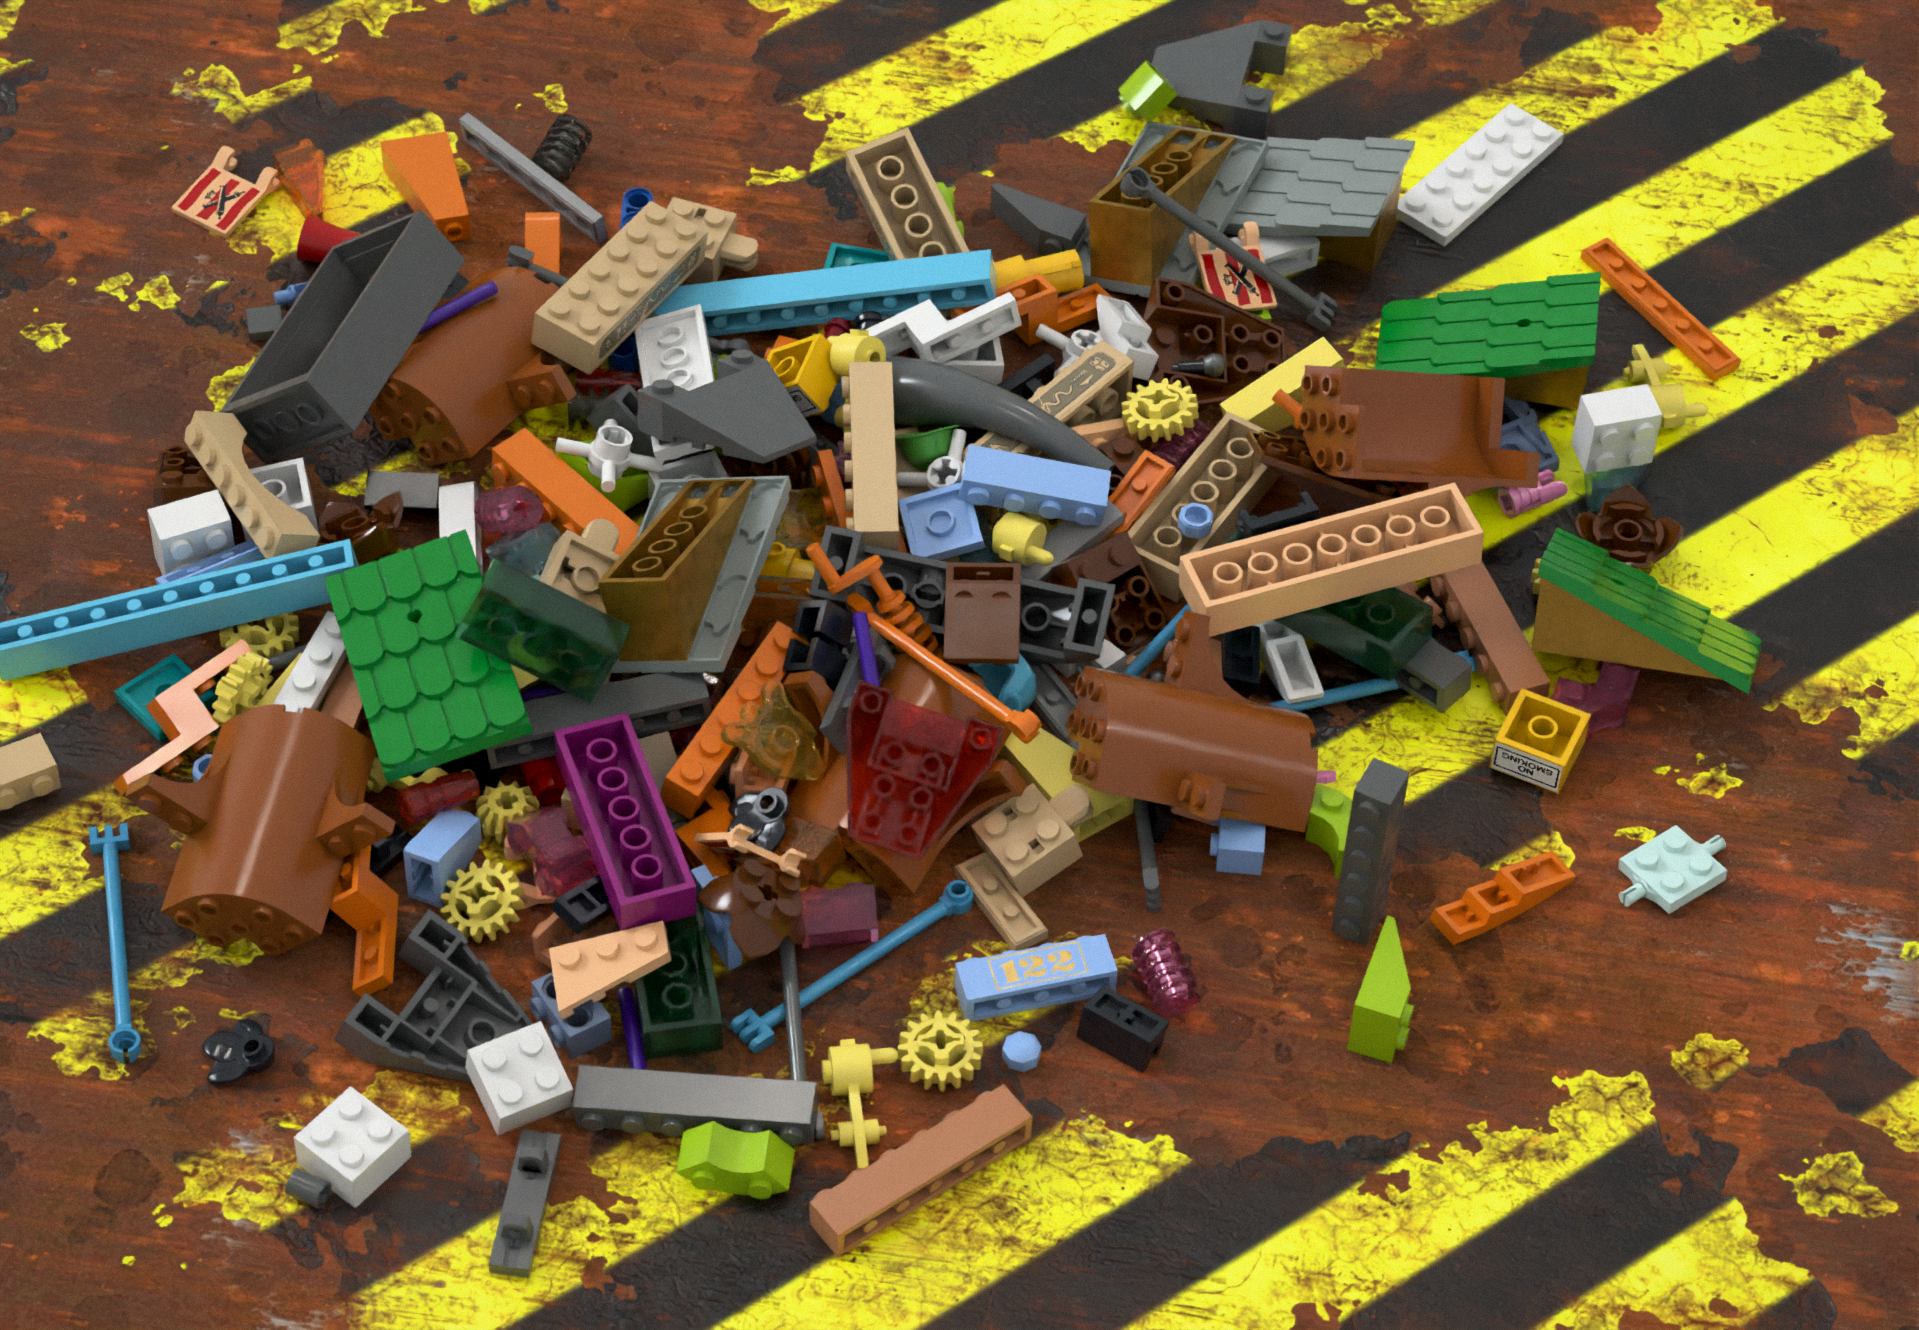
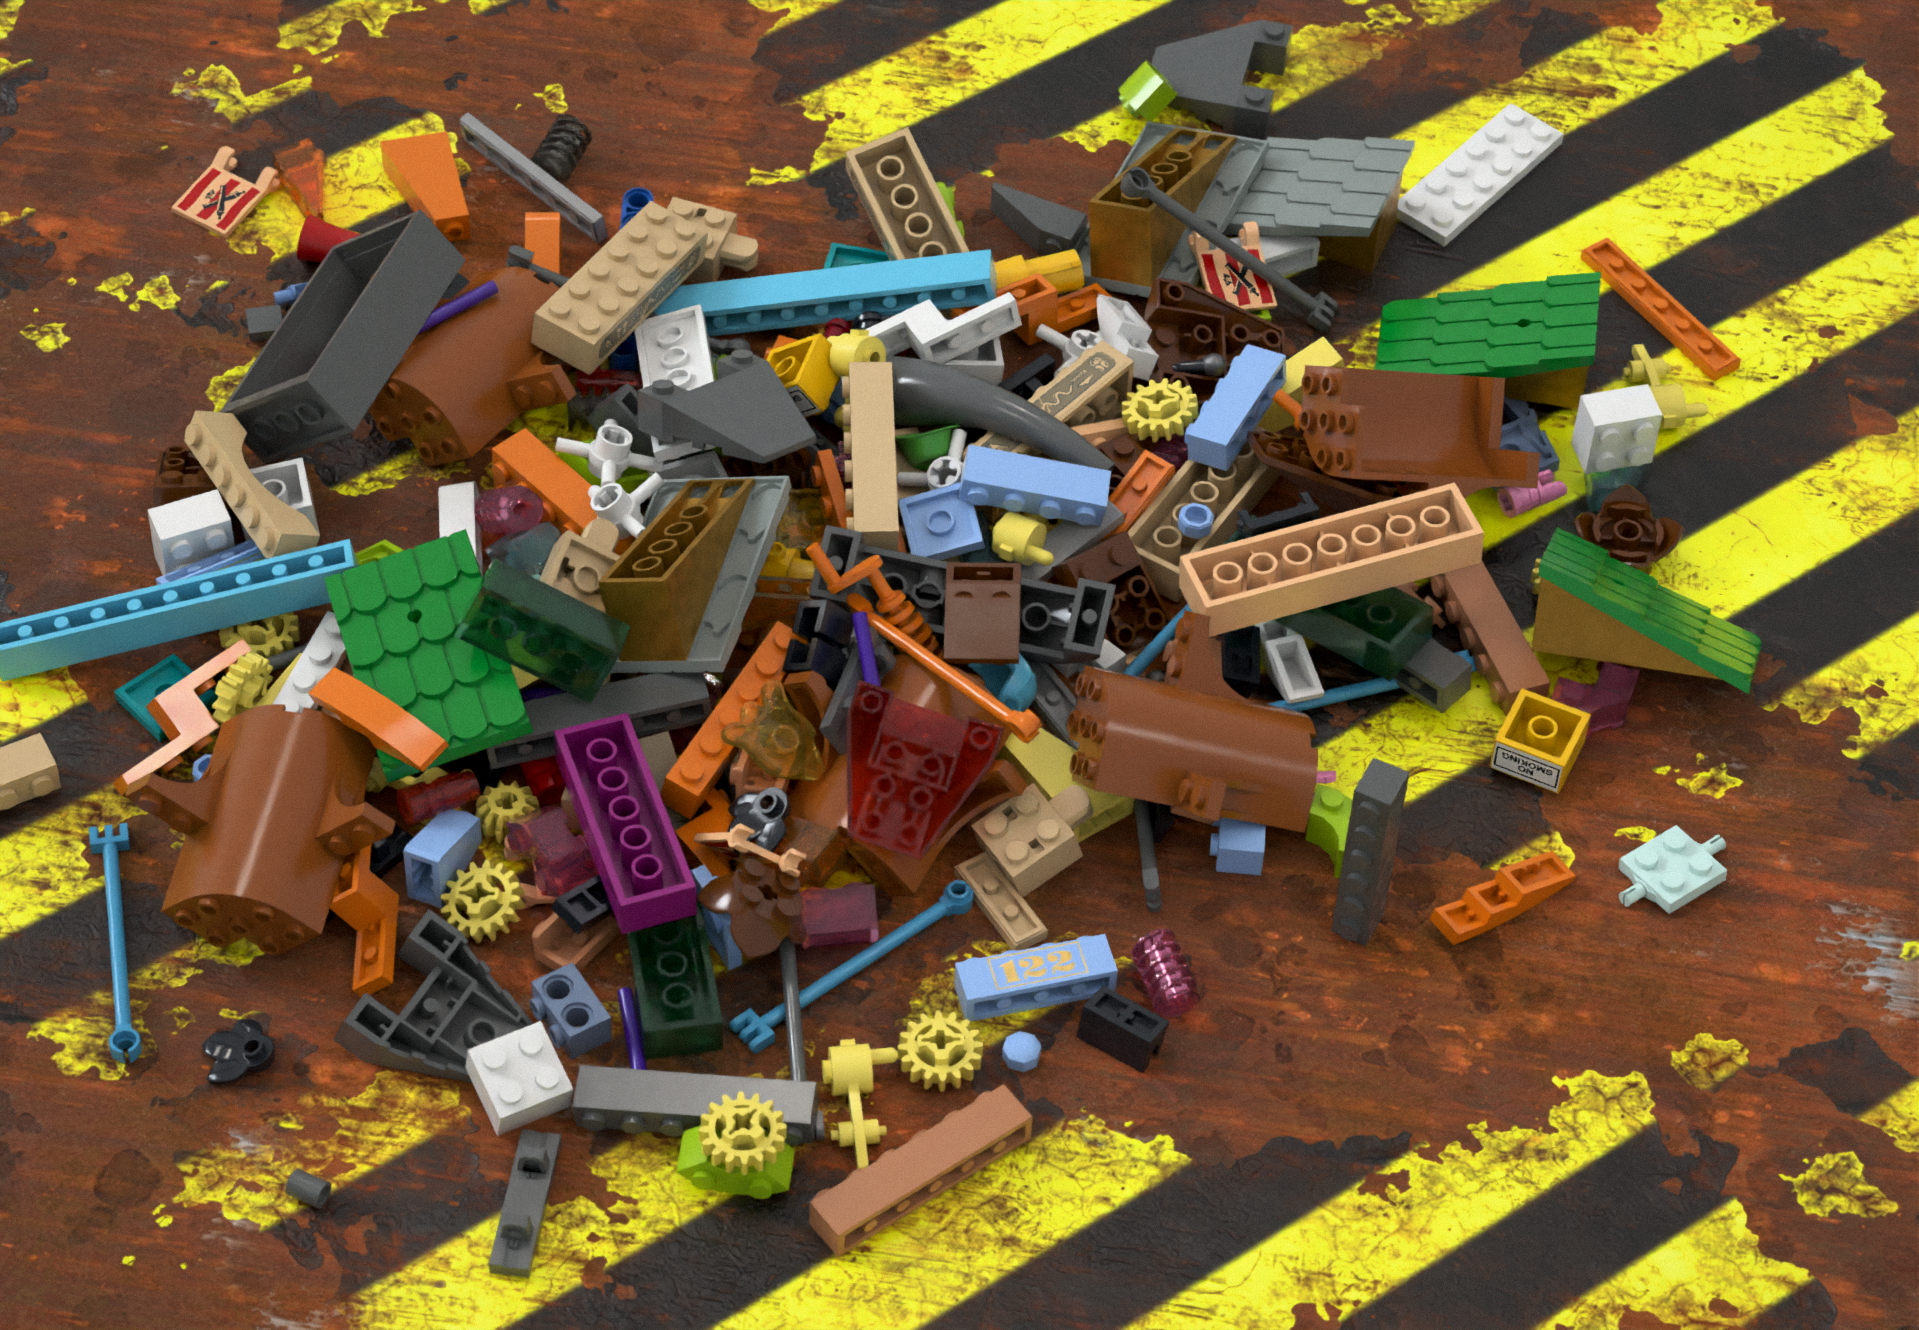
white brick [294,1086,412,1208] -> none
reddish brown brick [316,491,404,566] -> none
hinge [364,471,441,518] -> none
light nougat wing [549,921,672,1020] -> none
lime slope [1347,915,1414,1063] -> none
none -> orange slope [308,667,449,772]
none -> white bar [588,472,665,539]
none -> light yellow gear [699,1091,787,1175]
none -> light blue brick [1184,344,1286,471]

